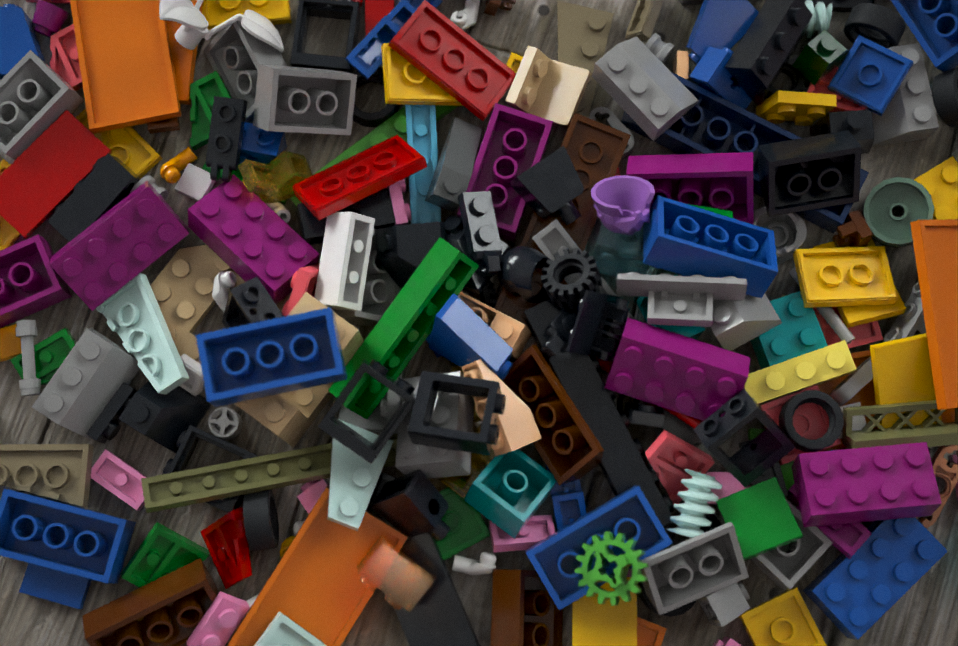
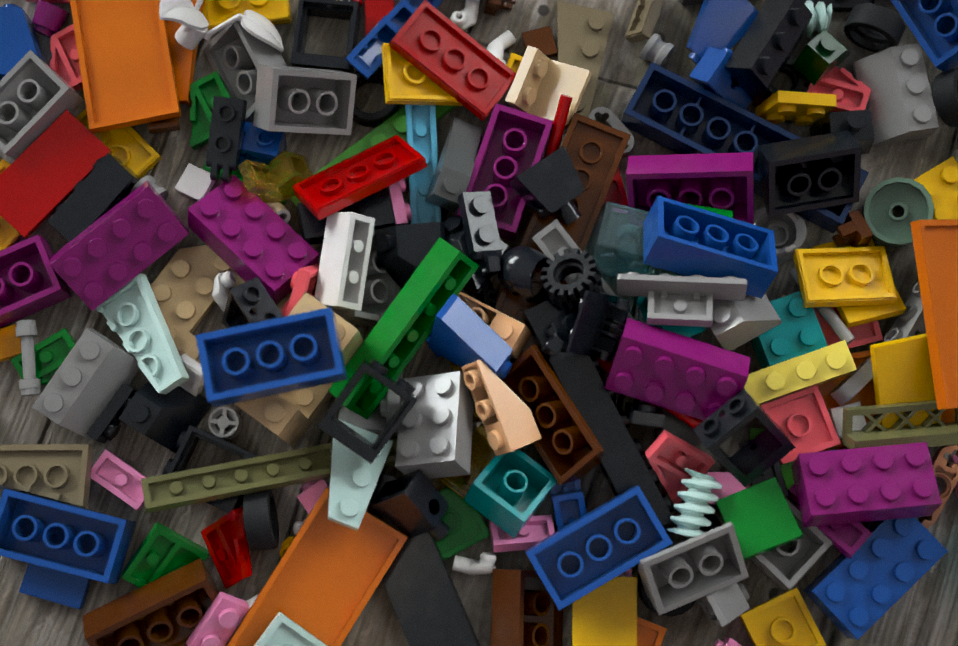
light orange arm [160,146,198,183] -> none
clear orange brick [357,536,434,612] -> none
black window [408,371,506,455] -> none
bright green gear [574,531,649,605] -> none
medium lavender helmet [591,175,655,236] -> none
light grey slope [592,37,699,141] -> none
light nougat tile [673,50,689,80] -> none
black tyre [779,390,844,452] -> none
blue tile [828,35,913,116] -> none
none -> white arm [487,30,516,65]
none -> reddish brown tile [521,26,558,58]
none -> red bar [544,94,573,158]

